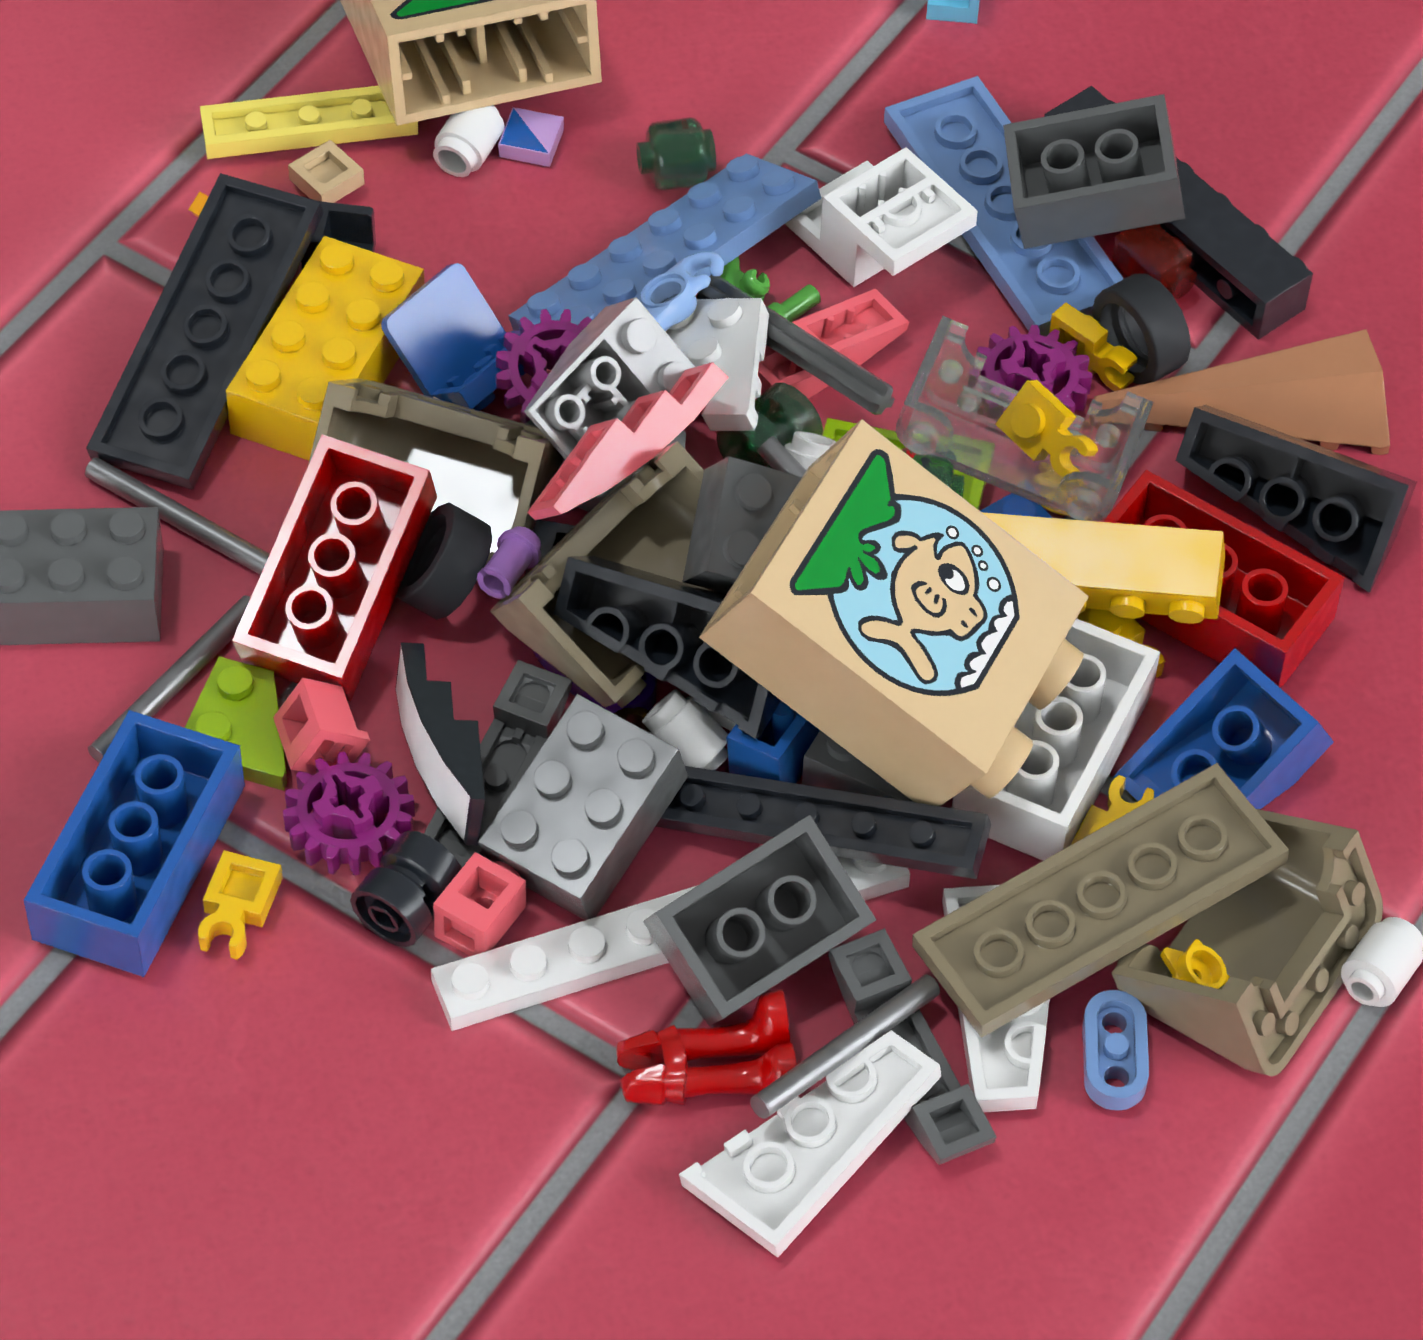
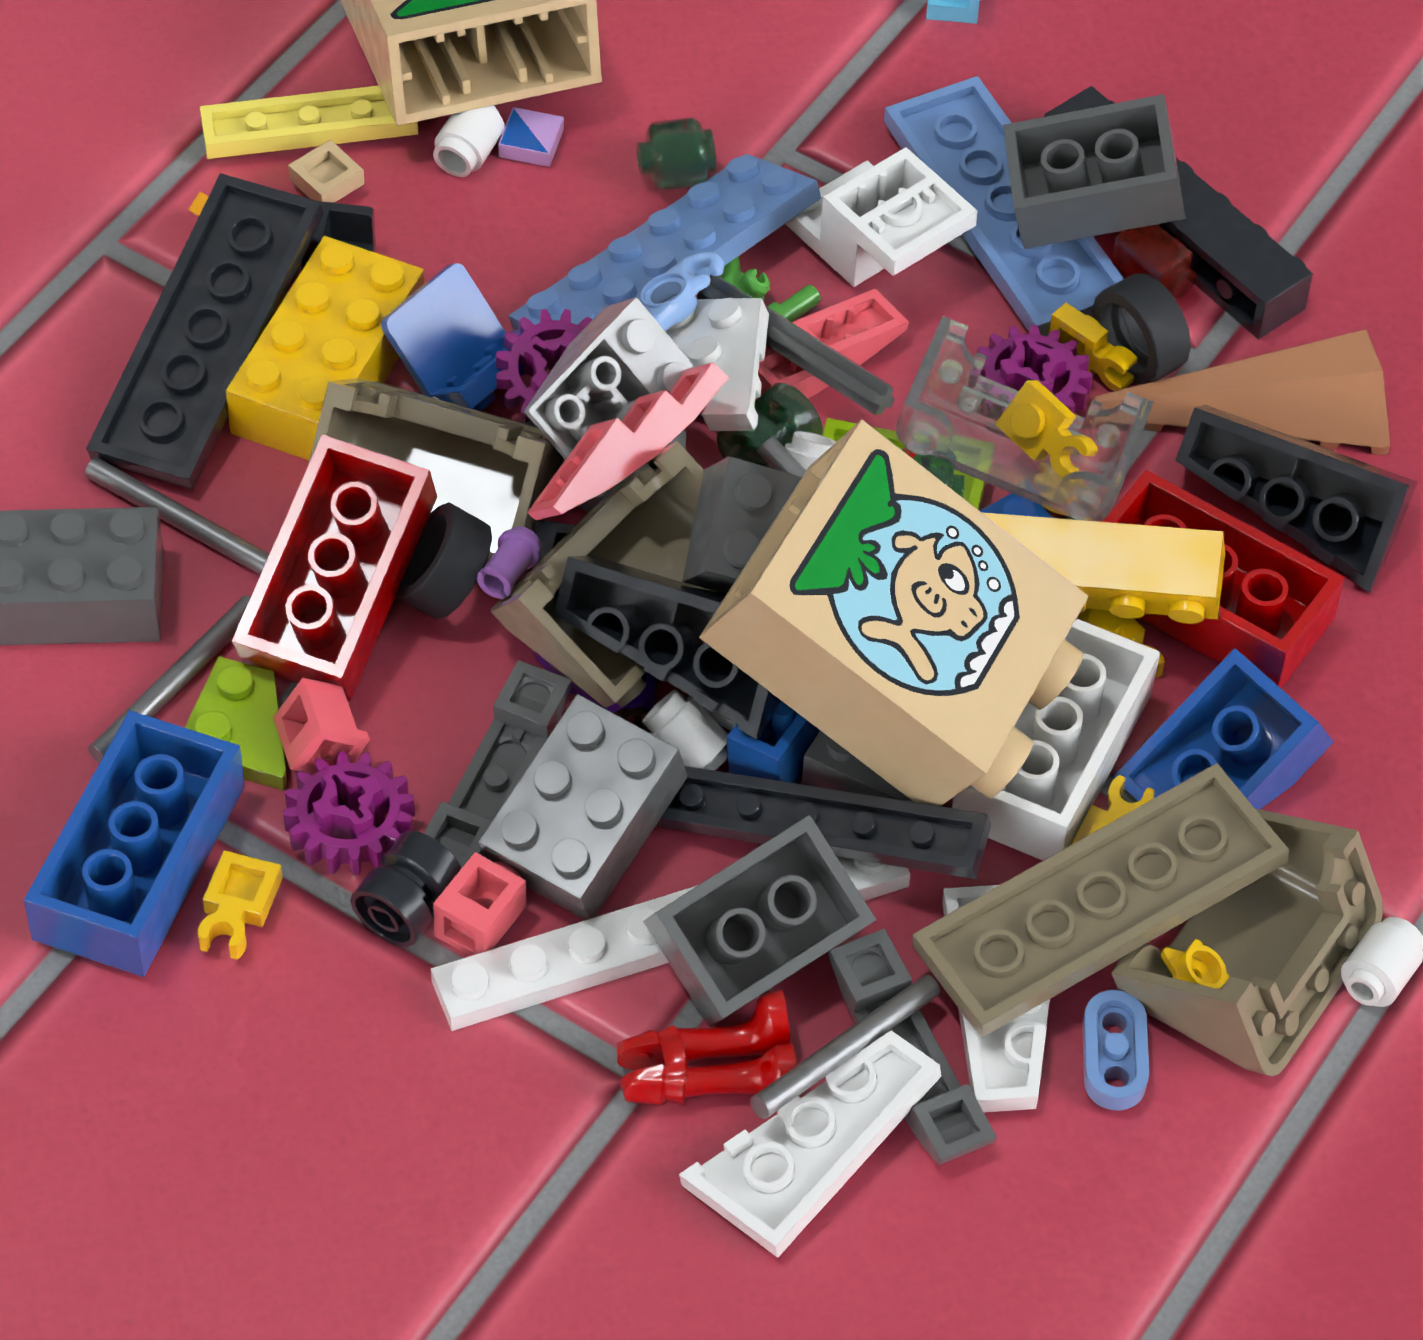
black slope [395,642,485,846] -> none

